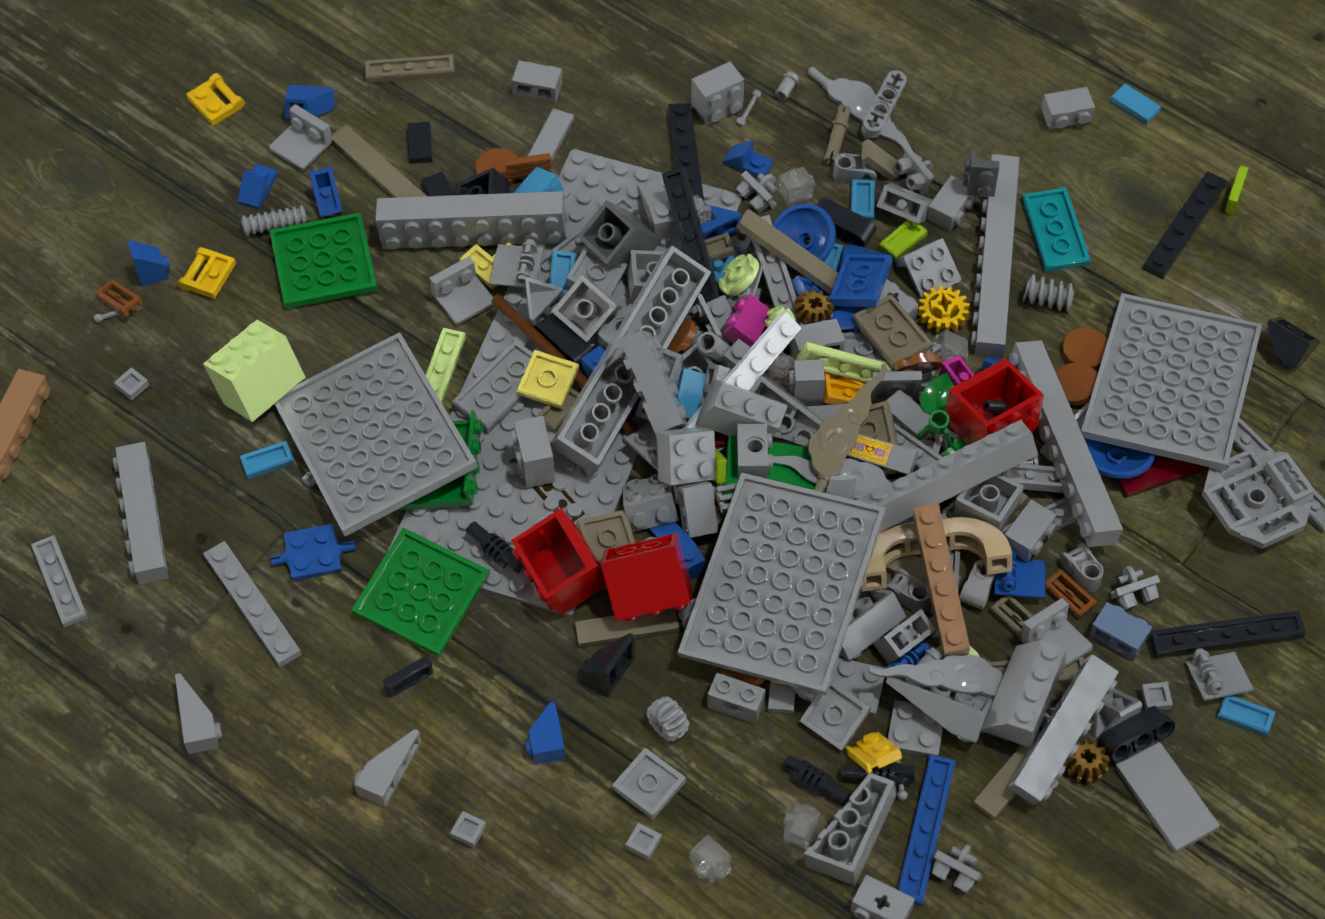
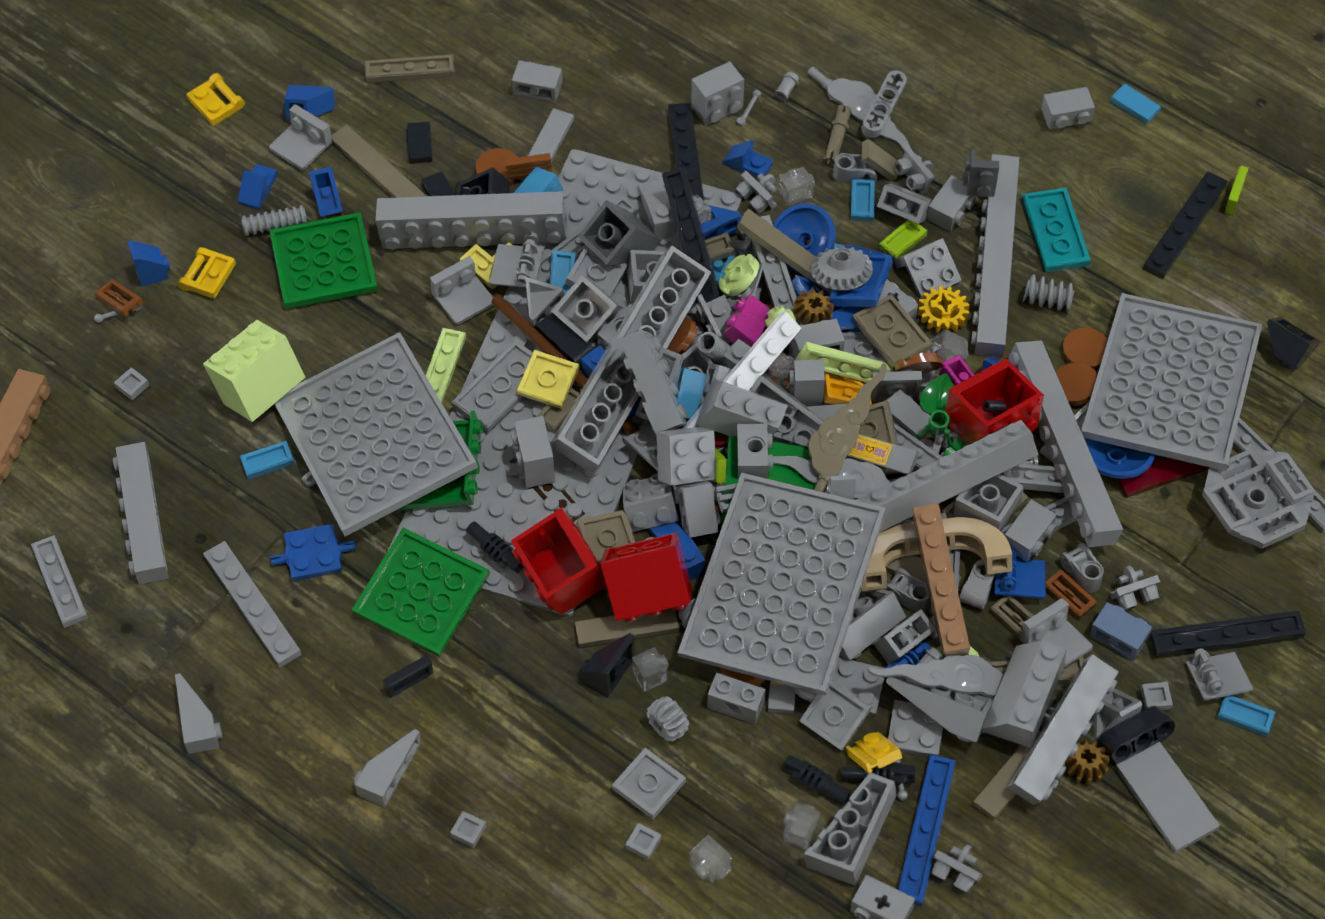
blue slope [525,702,565,765] -> none
black beam [816,198,877,247] -> none
none -> clear brick [632,647,669,692]
none -> light grey gear [811,246,873,290]

